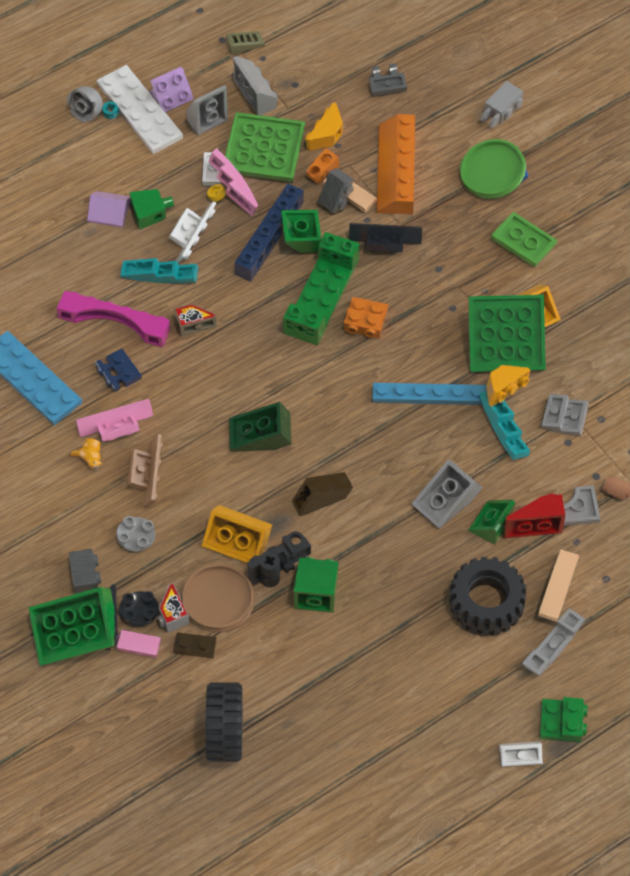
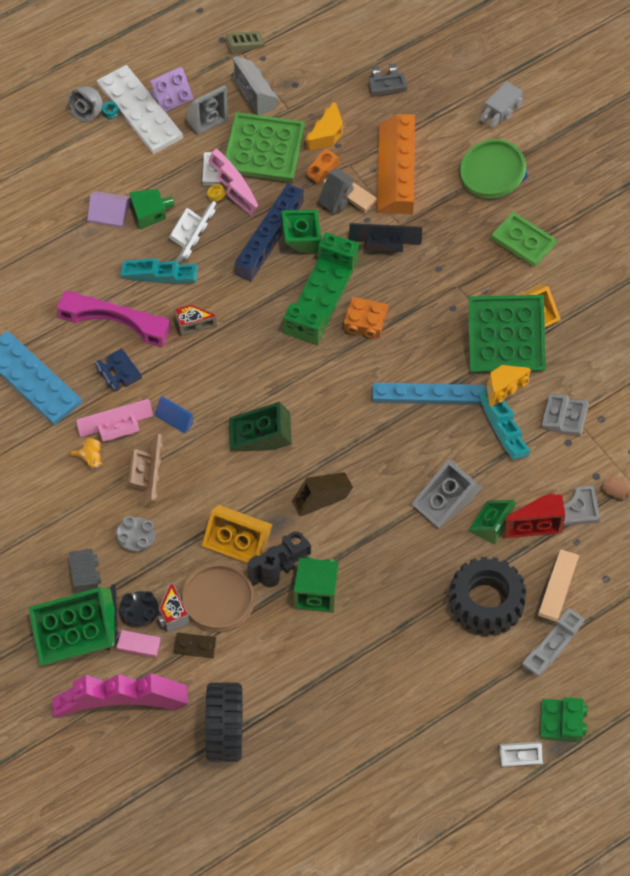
none -> dark pink arch [52,673,188,718]
none -> blue slope [155,396,193,433]

